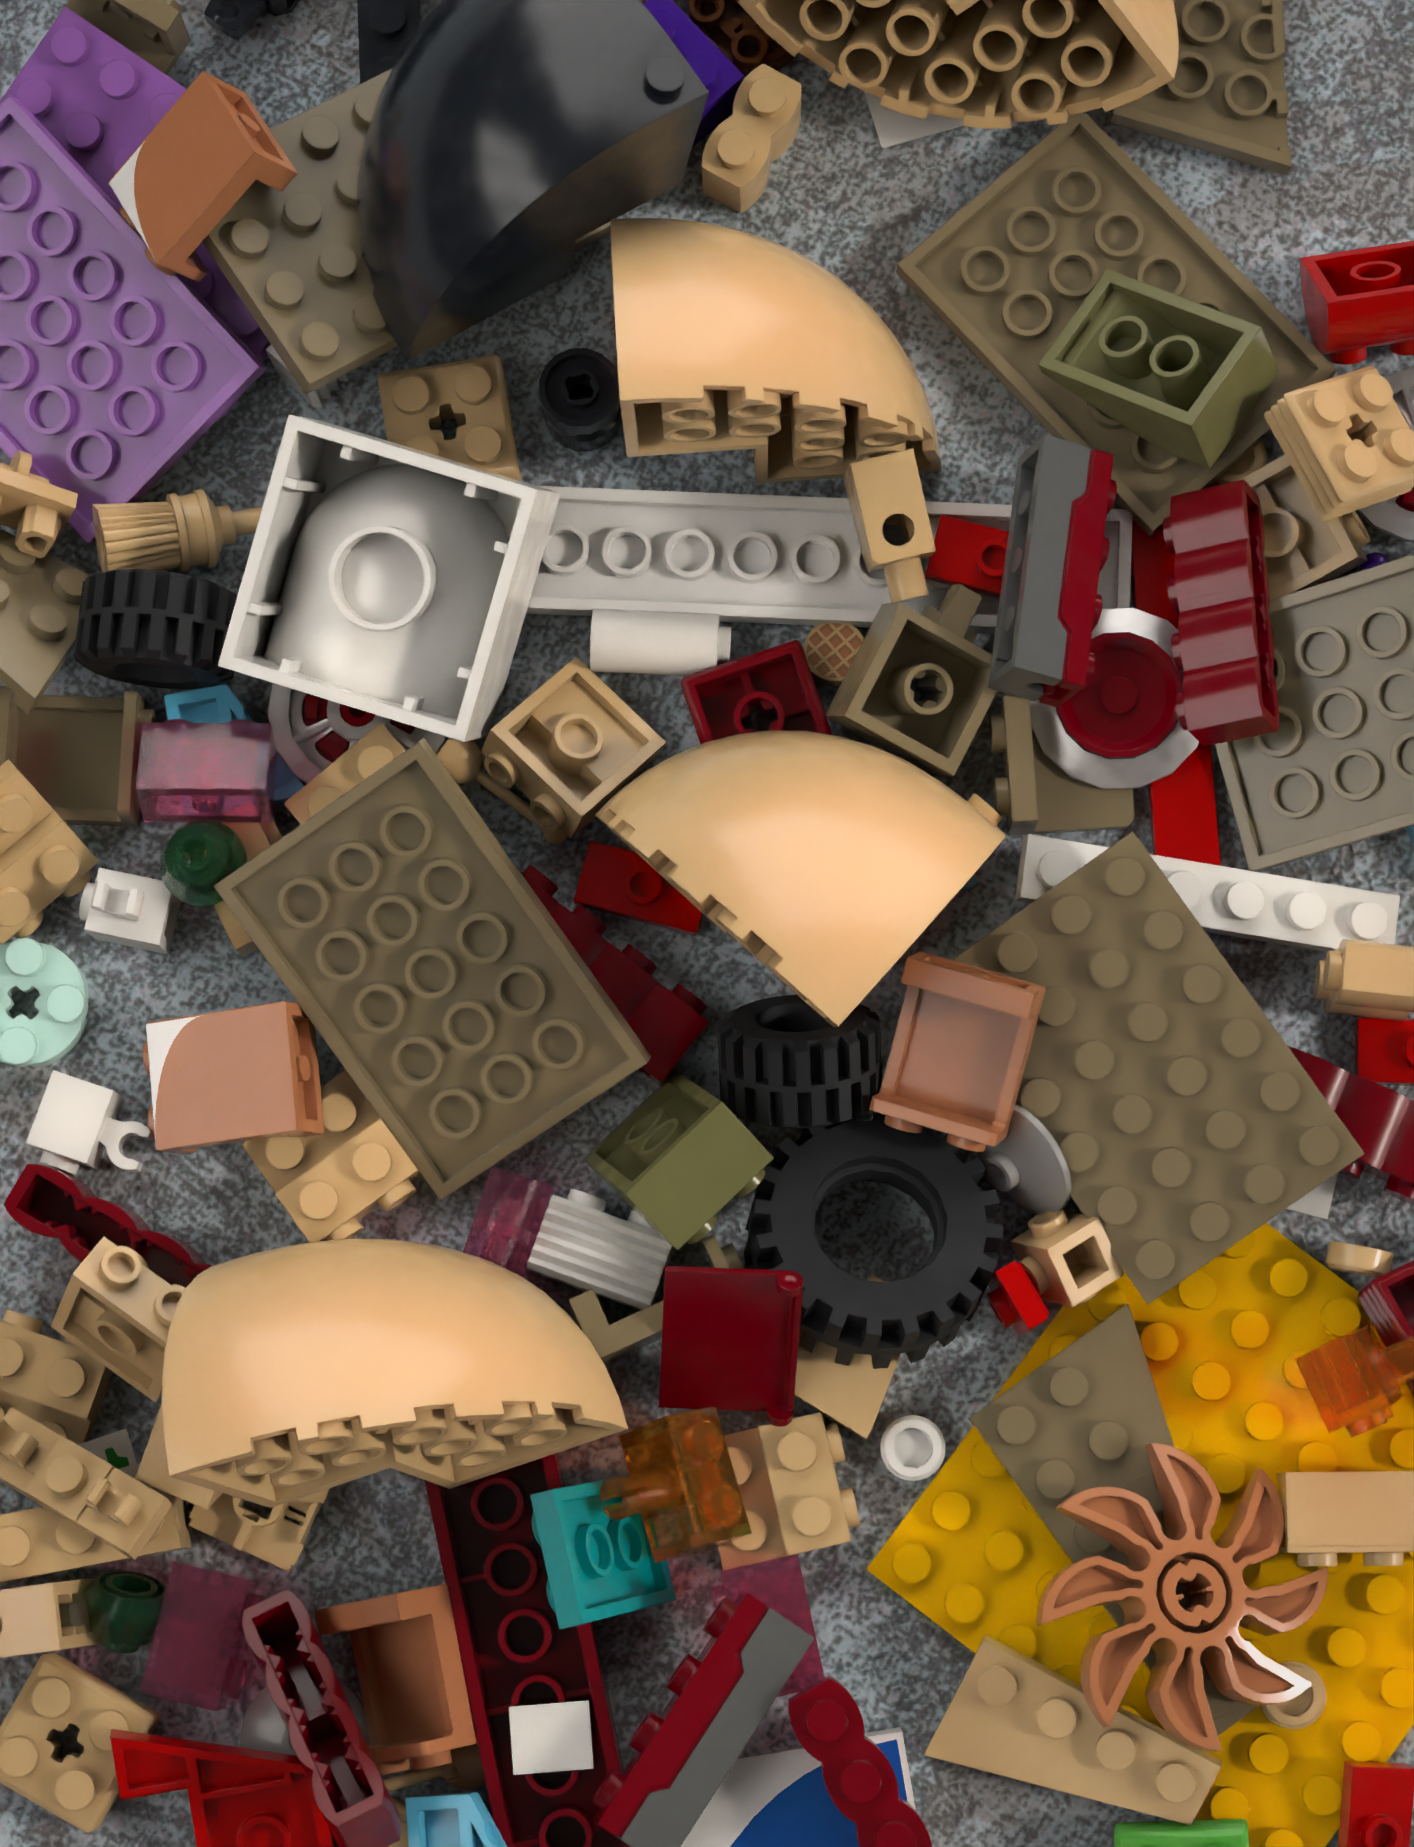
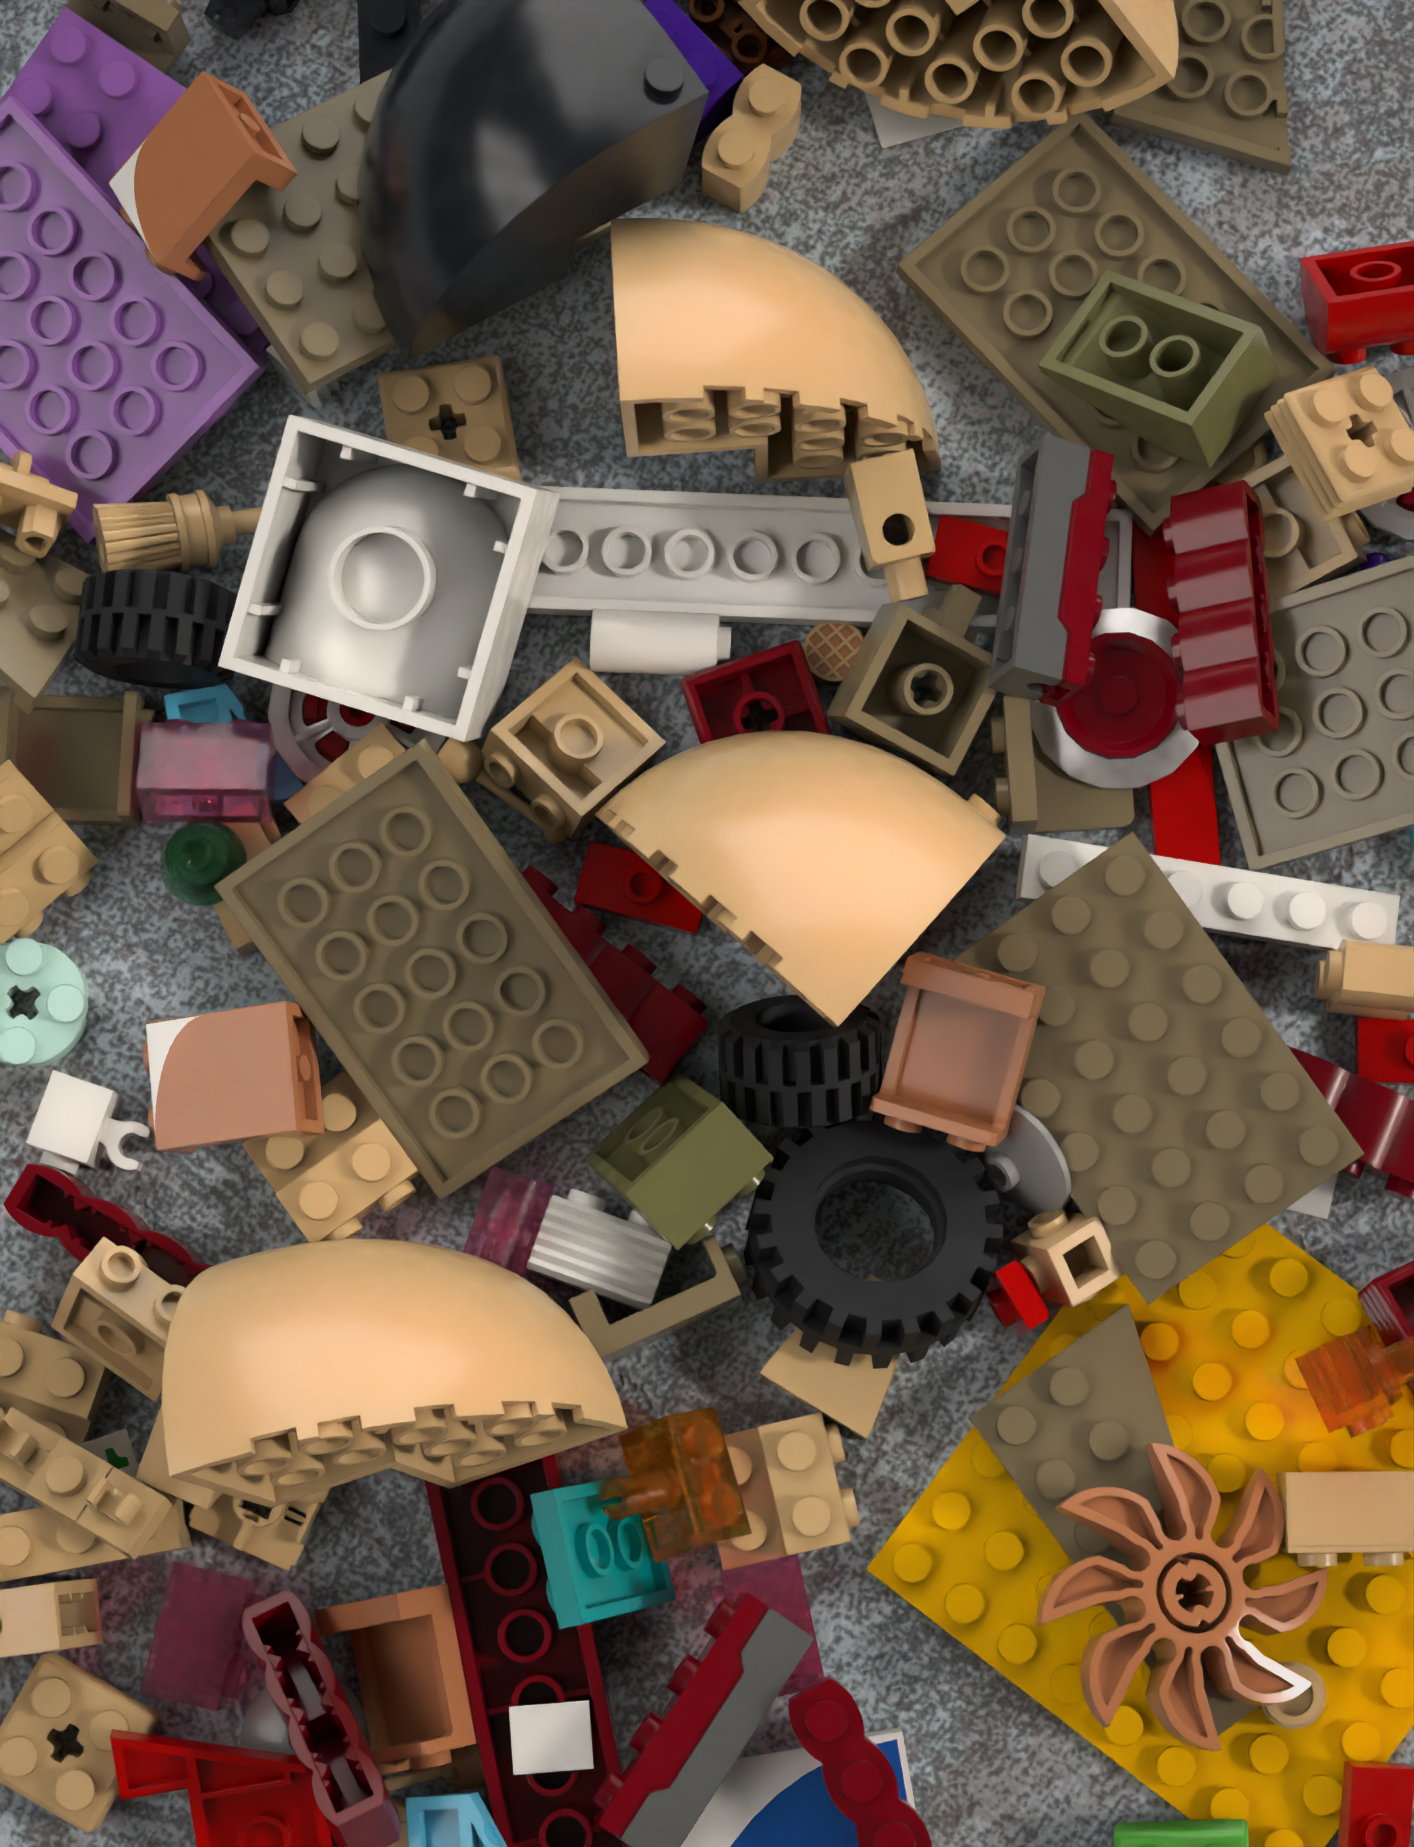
white brick [79,868,183,955] -> none
clear green cone [84,1570,174,1653] -> none
black wheel [539,348,622,451] -> none
dark red piece [659,1266,804,1427] -> none
white tile [880,1415,946,1481] -> none
tan wing [924,1634,1222,1825] -> none
tan tile [1325,1241,1394,1278] -> none

